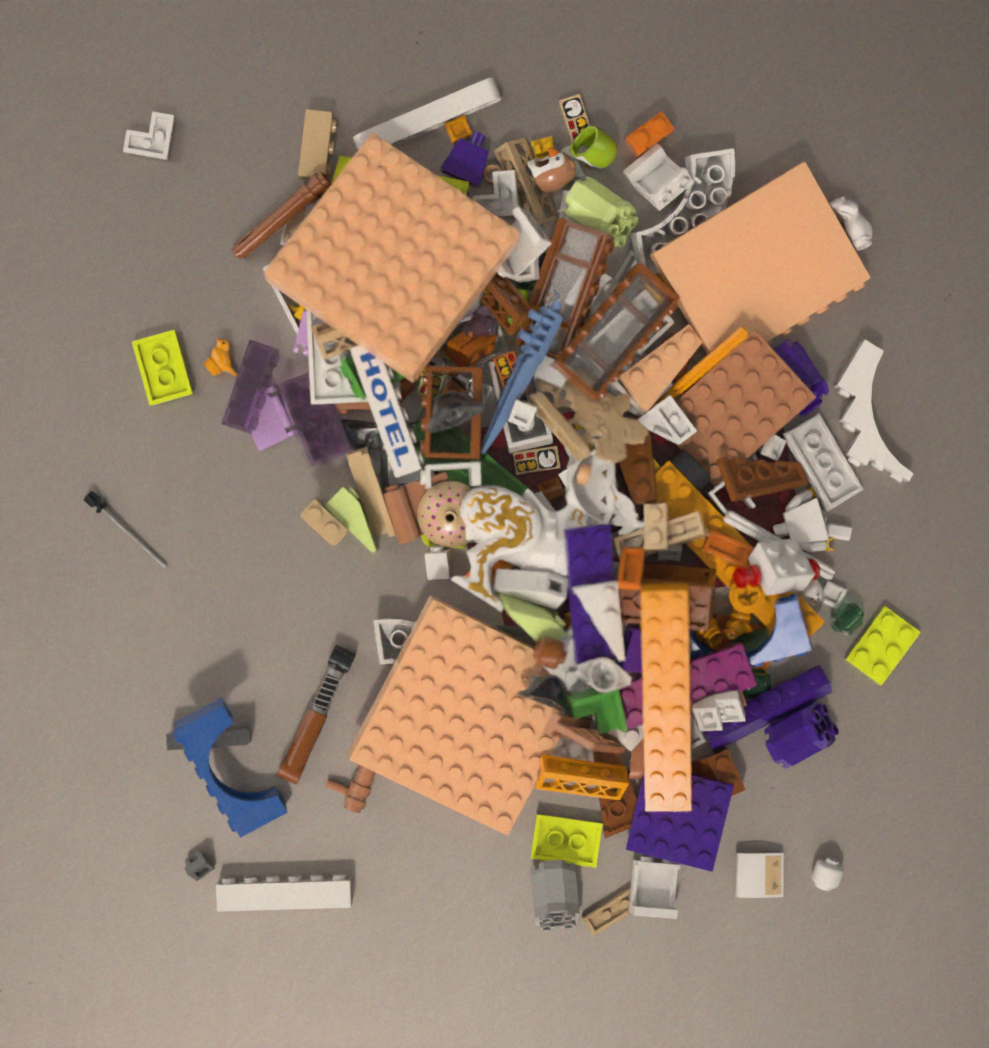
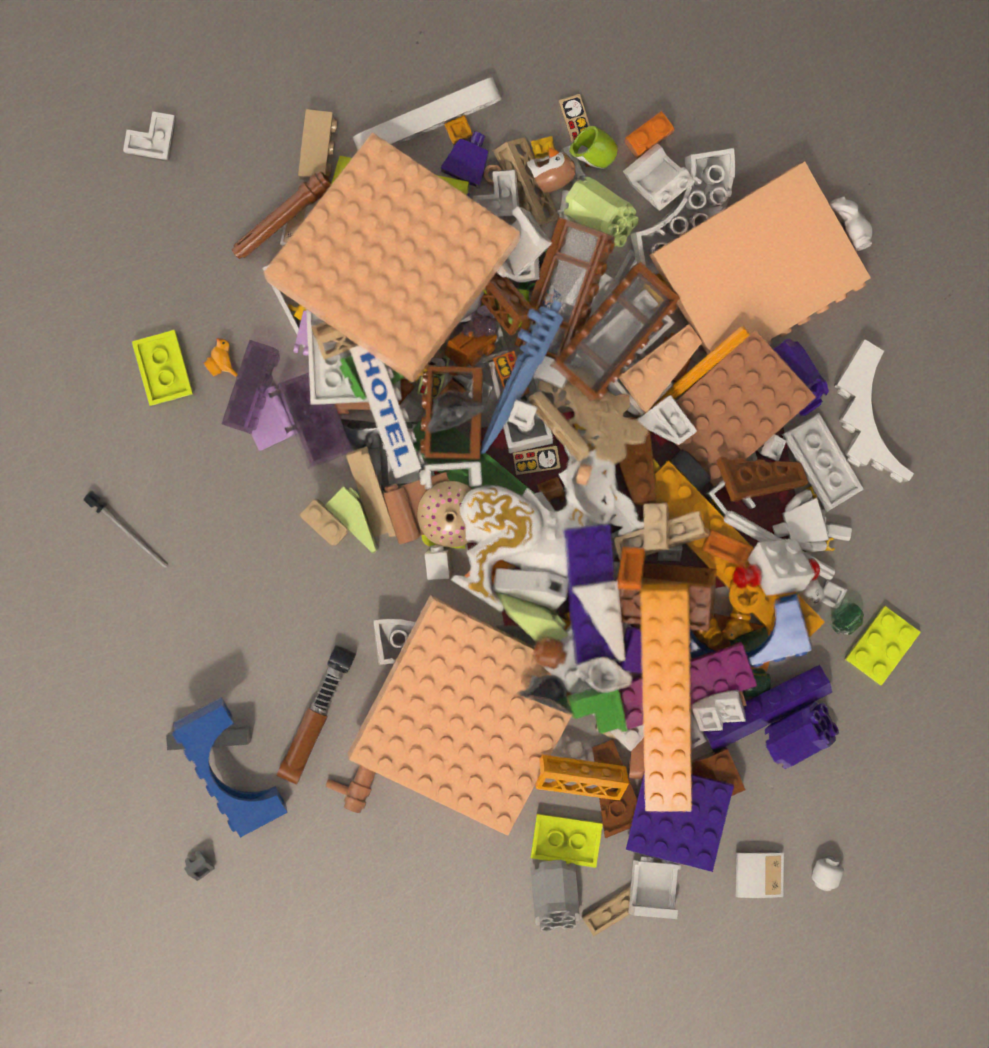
white brick [216,874,352,912] -> none
nougat fence [543,712,626,754] -> none

